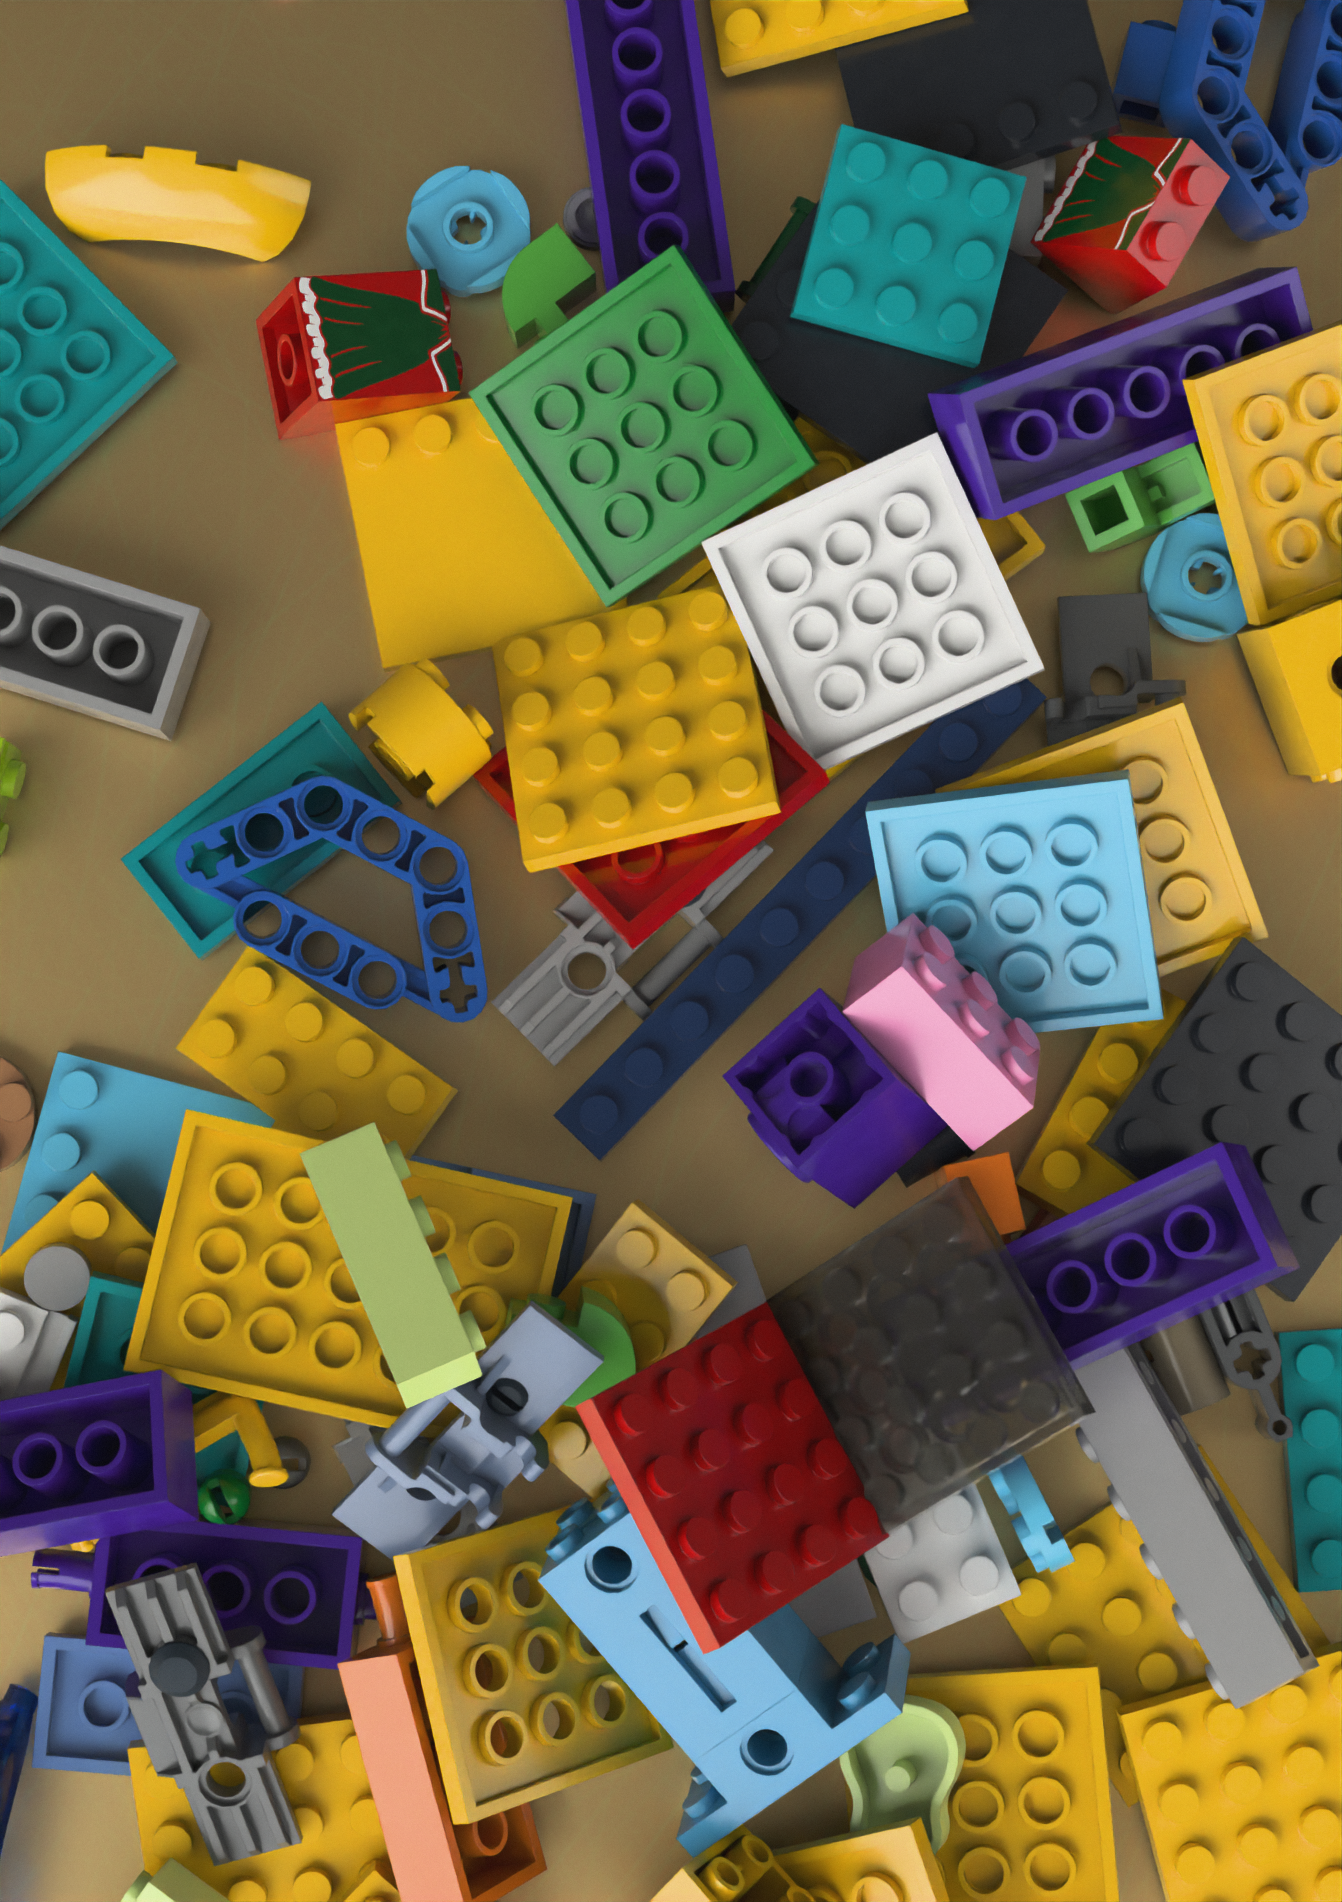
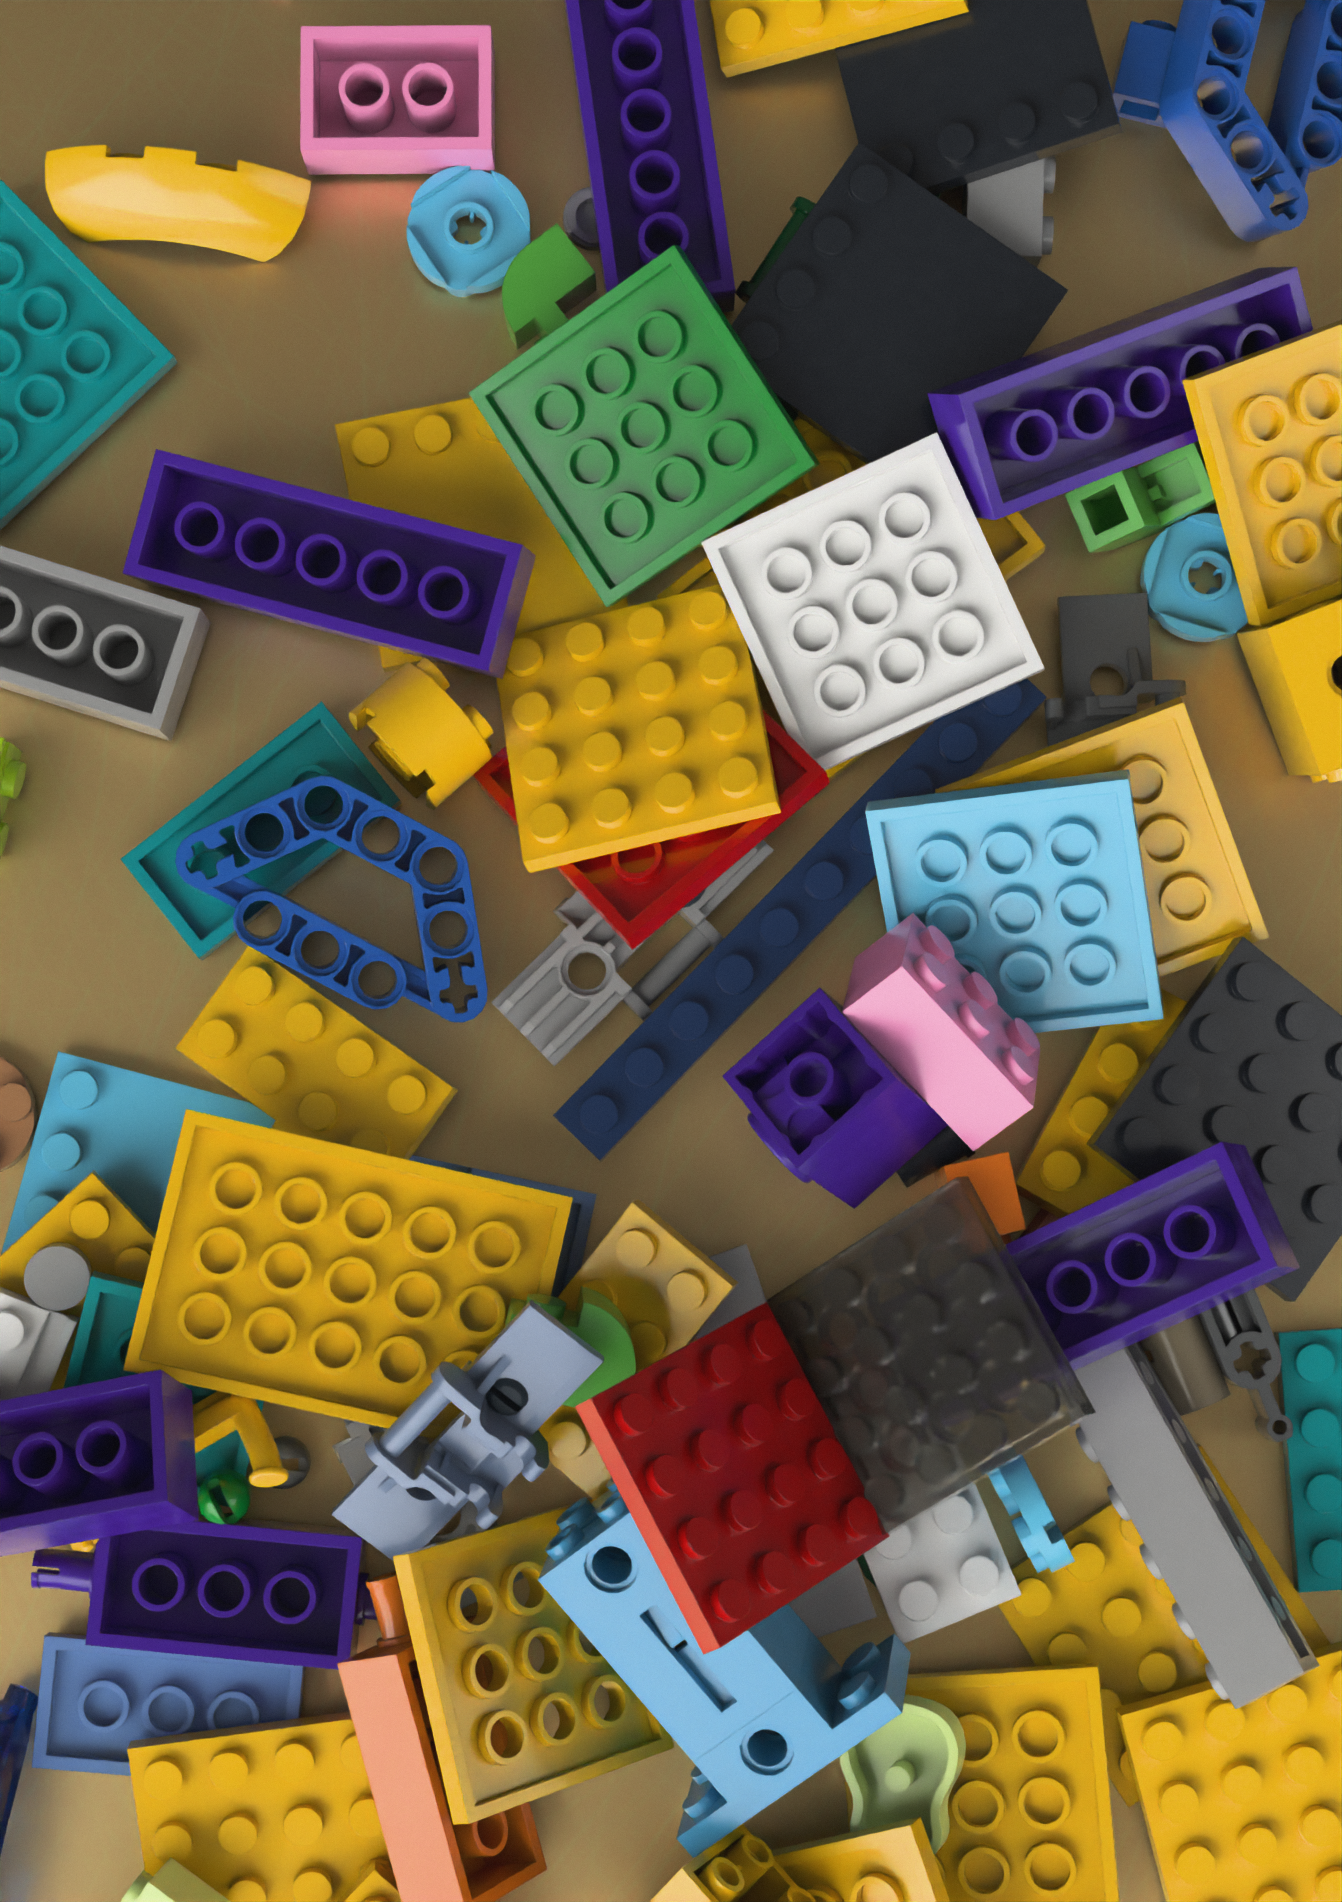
dark grey piece [105,1562,303,1866] -> none
slope [256,269,463,440] -> none
yellowish green brick [299,1122,486,1408] -> none
teal plate [790,124,1027,368] -> none
red slope [1030,136,1230,314] -> none
none -> dark purple brick [123,449,536,679]
none -> bright pink brick [300,25,495,175]

